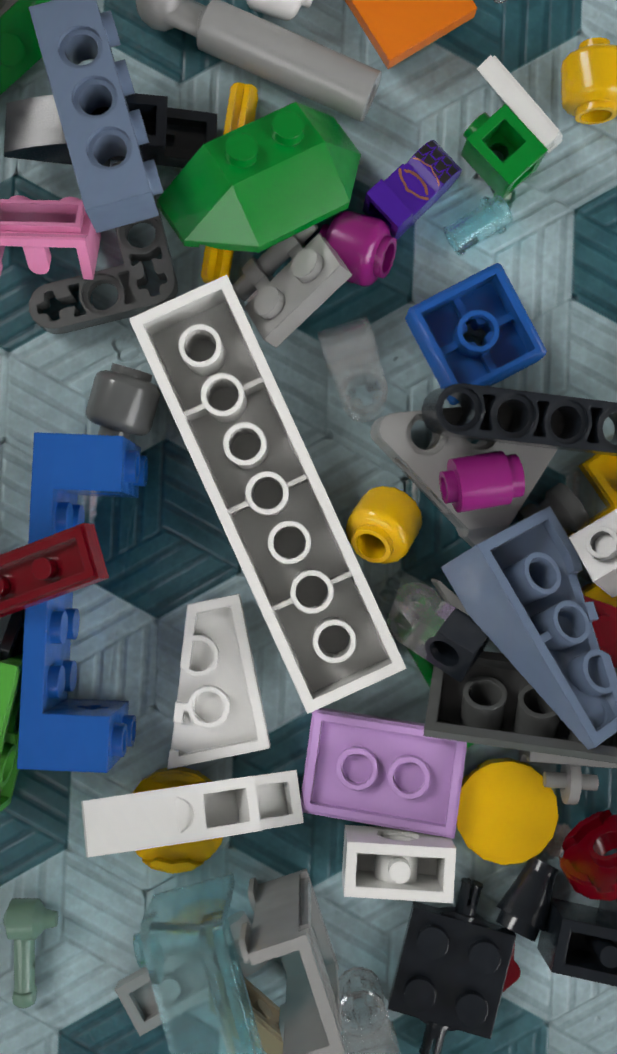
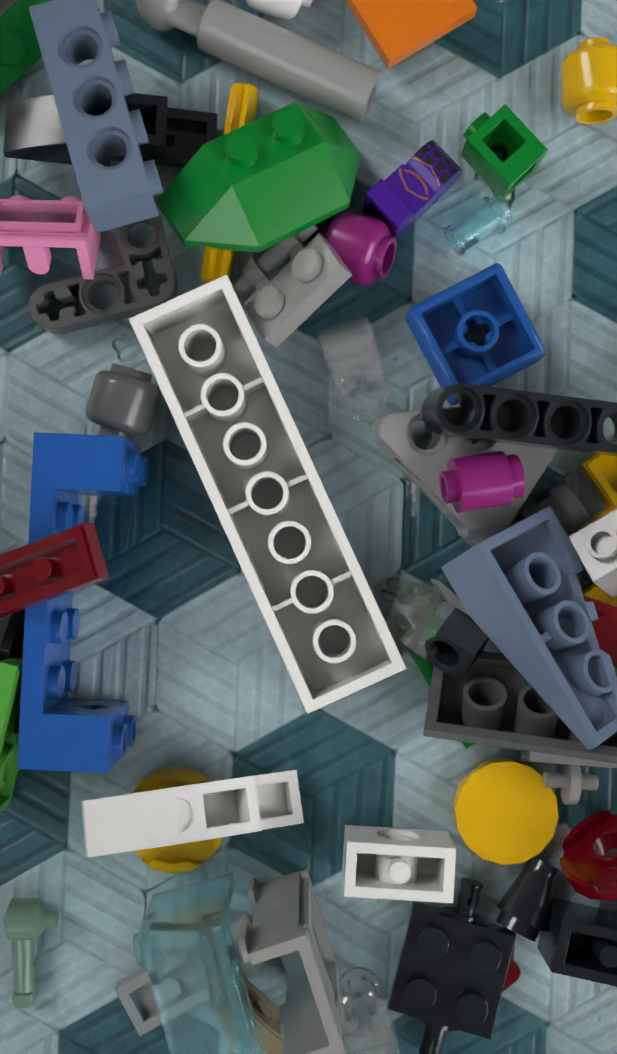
white wing [167,593,271,769] -> none
lavender tile [301,708,467,839] -> none
yellow head [346,486,422,564] -> none
white tile [477,55,563,153] -> none

